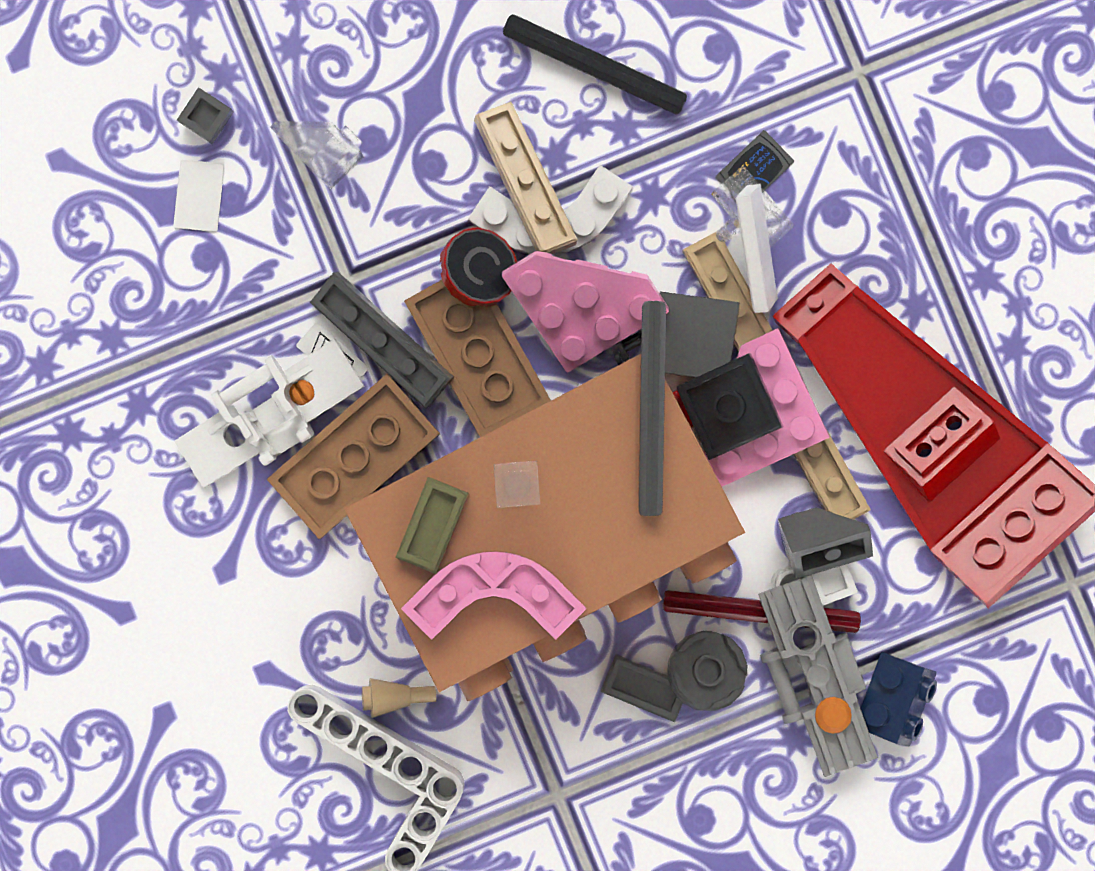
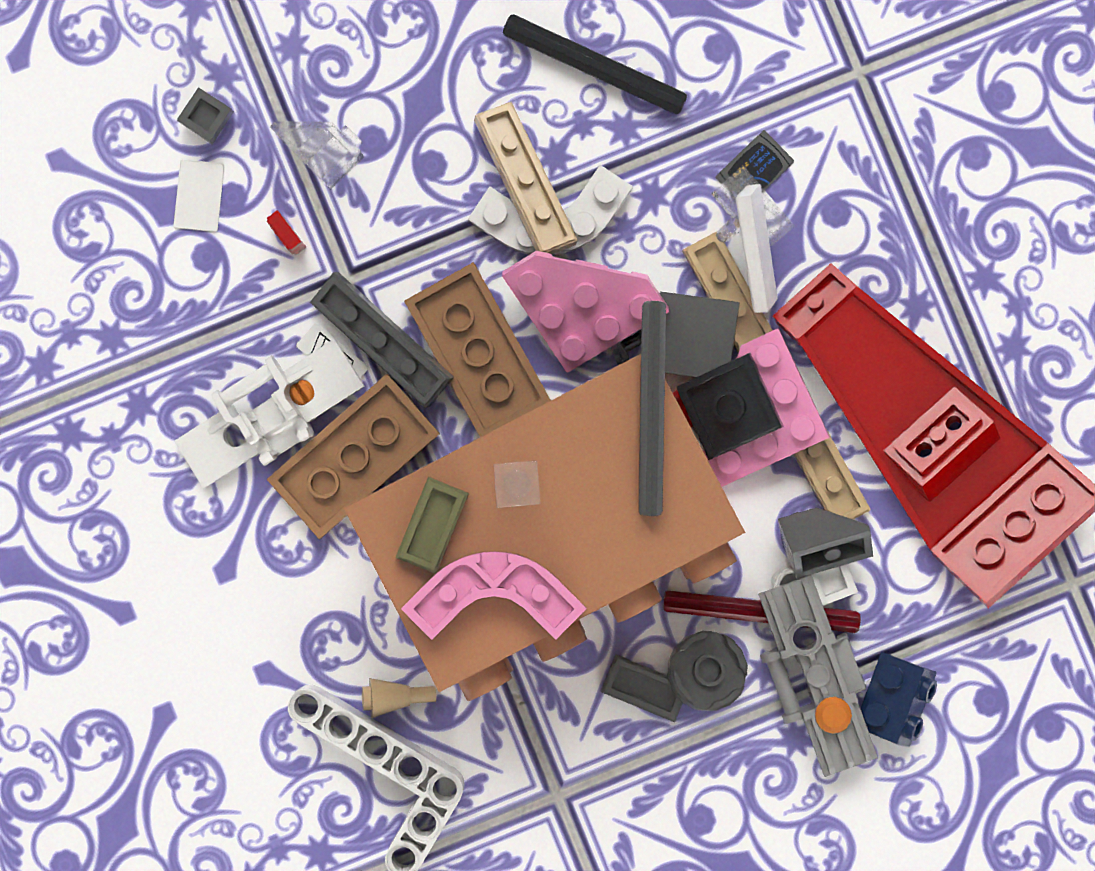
black tile [439,227,517,307] -> none
none -> red tile [266,210,306,255]

